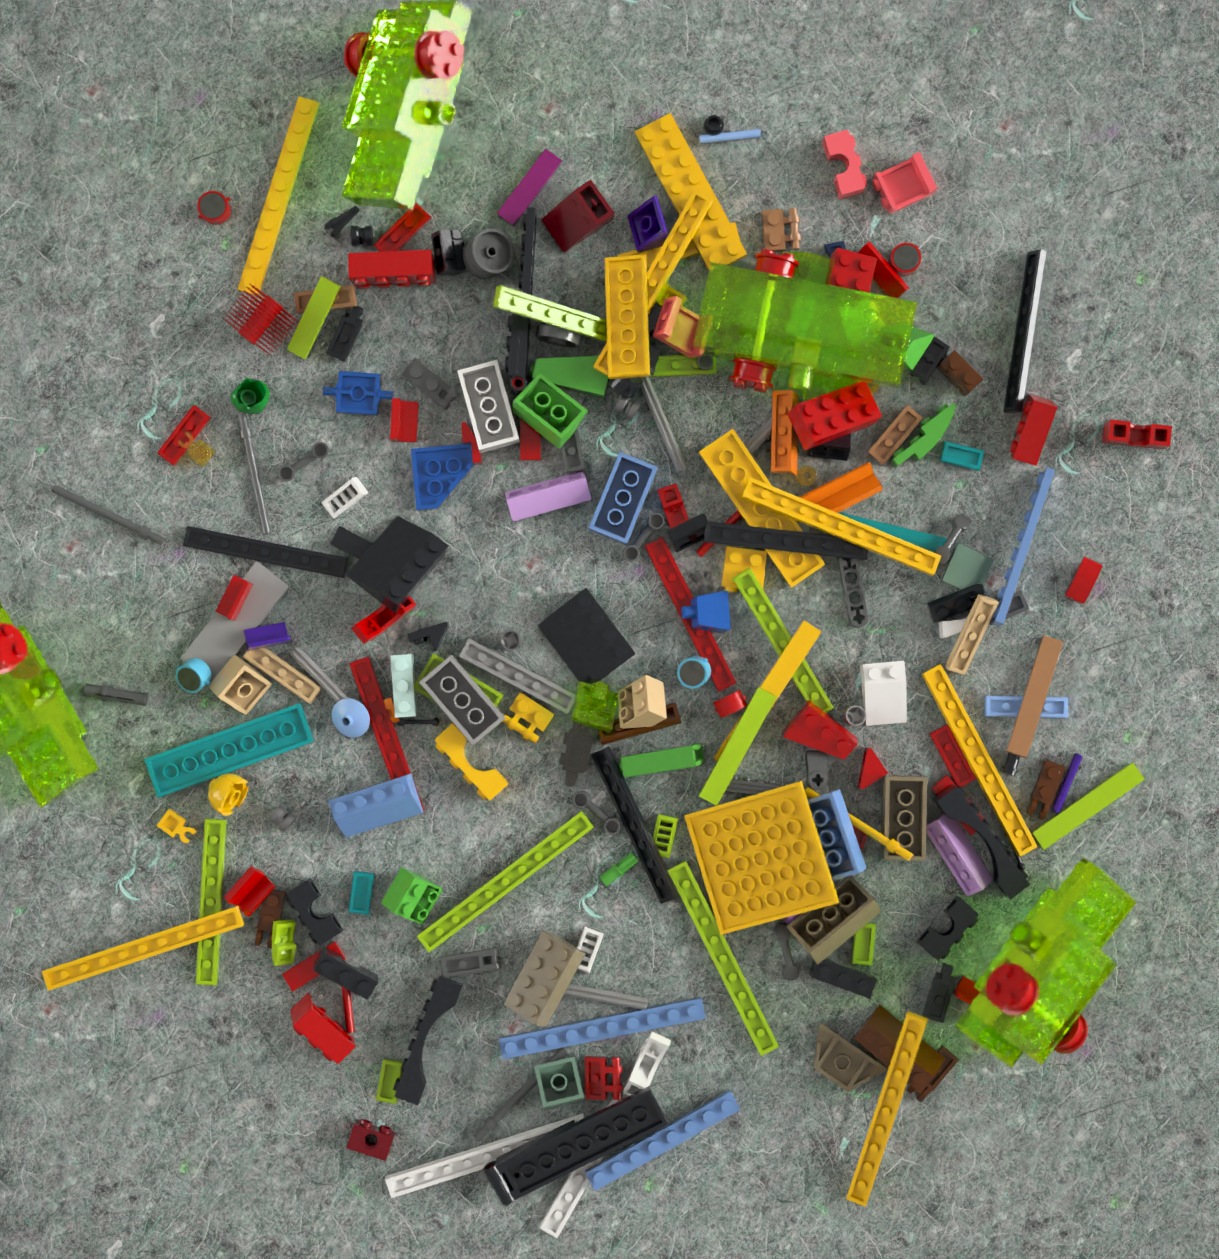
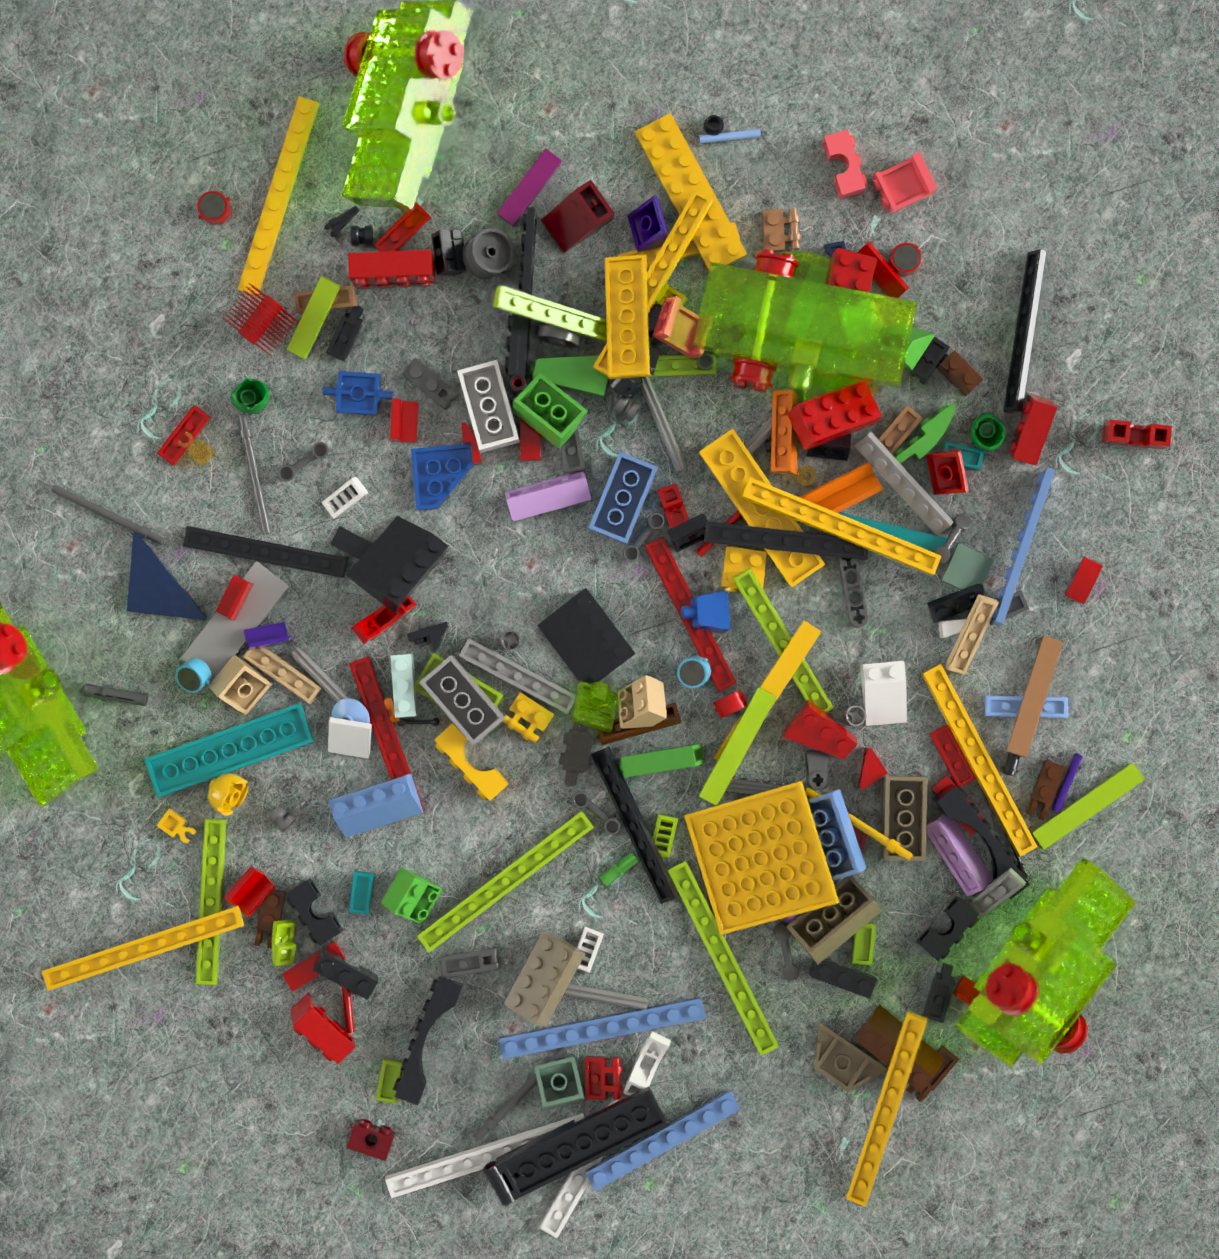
none -> dark blue tile [127,532,207,620]
none -> white tile [328,717,372,759]
none -> light grey plate [854,431,953,535]
none -> red slope [926,448,969,495]
none -> light grey tile [967,868,1026,918]
none -> green hair [970,413,1005,451]

